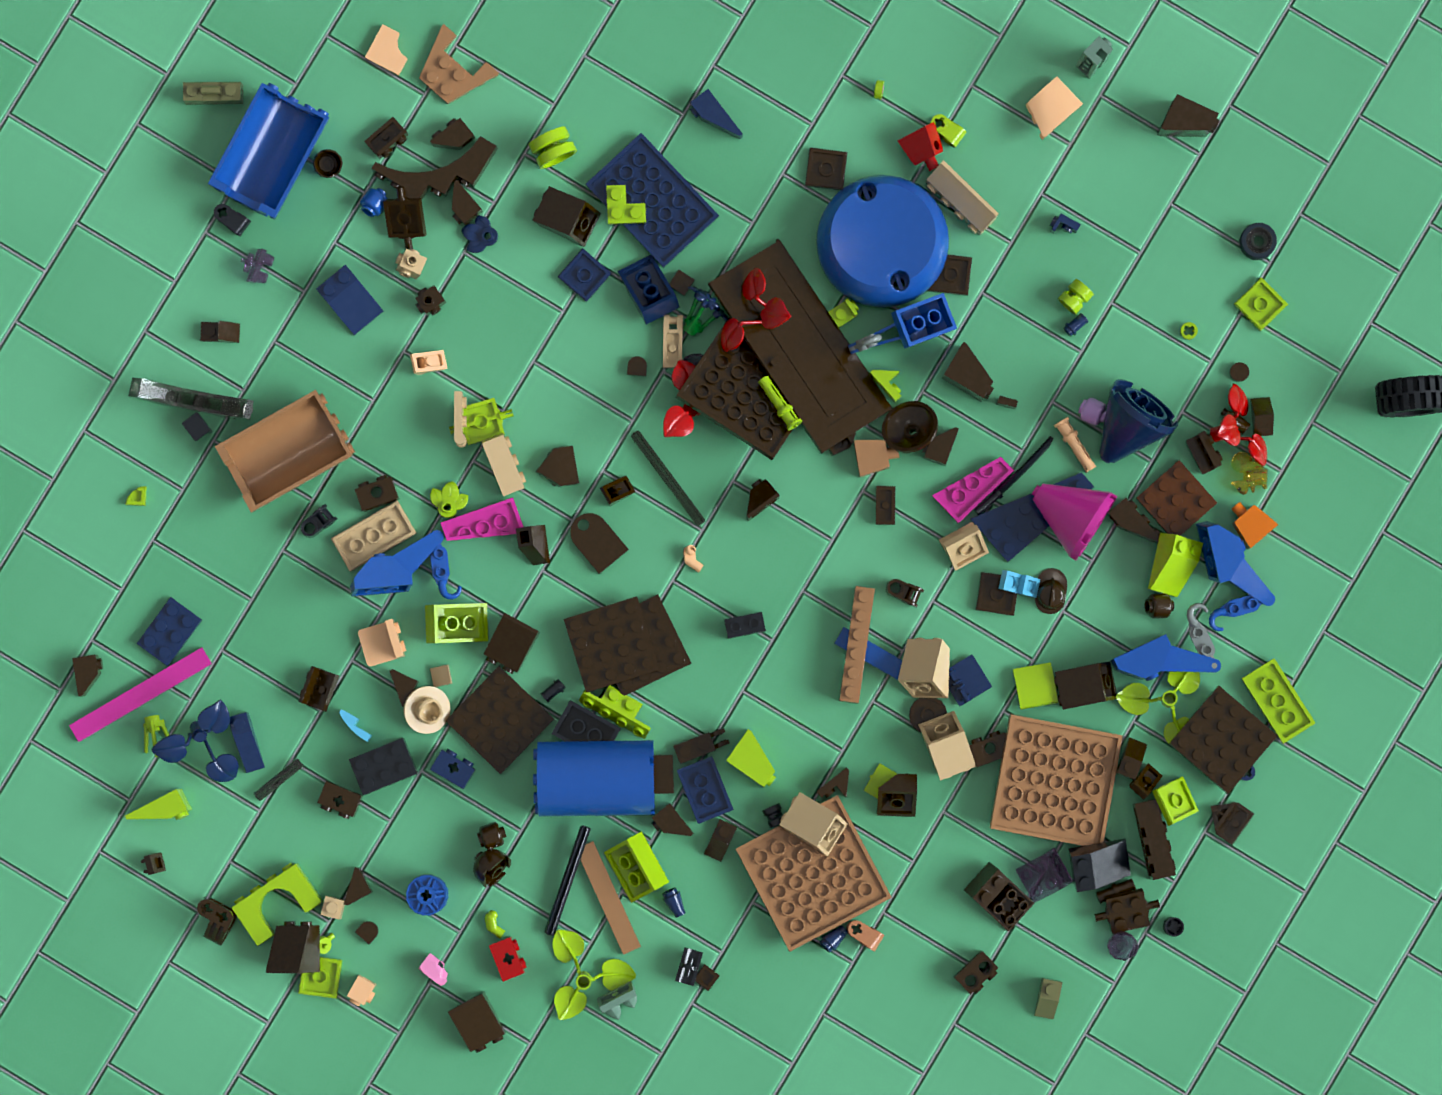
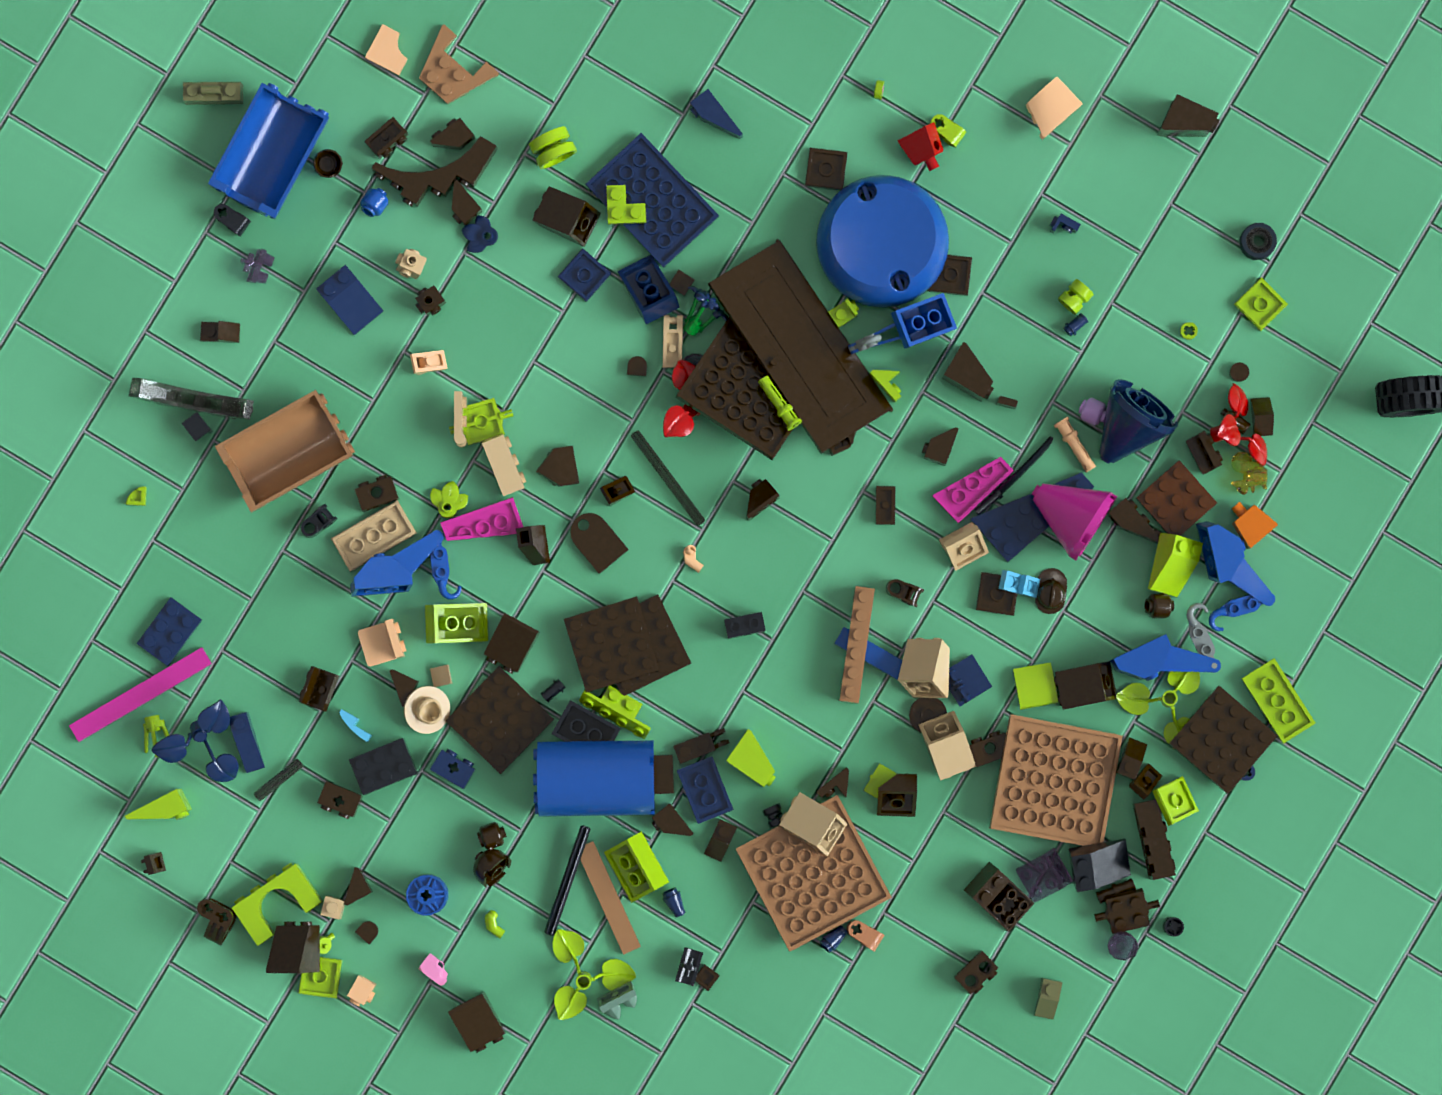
dark brown slope [72,655,103,697] -> none
dark brown plate [383,186,427,250] -> none
red brick [489,937,527,982] -> none
red plant [721,268,791,352] -> none
medium nougat torso [854,440,899,478] -> none
dark brown dish [882,401,938,453] -> none
tan slope [926,160,999,235] -> none
sand green brick [1076,36,1113,79] -> none
dark brown slope [1211,802,1255,846] -> none

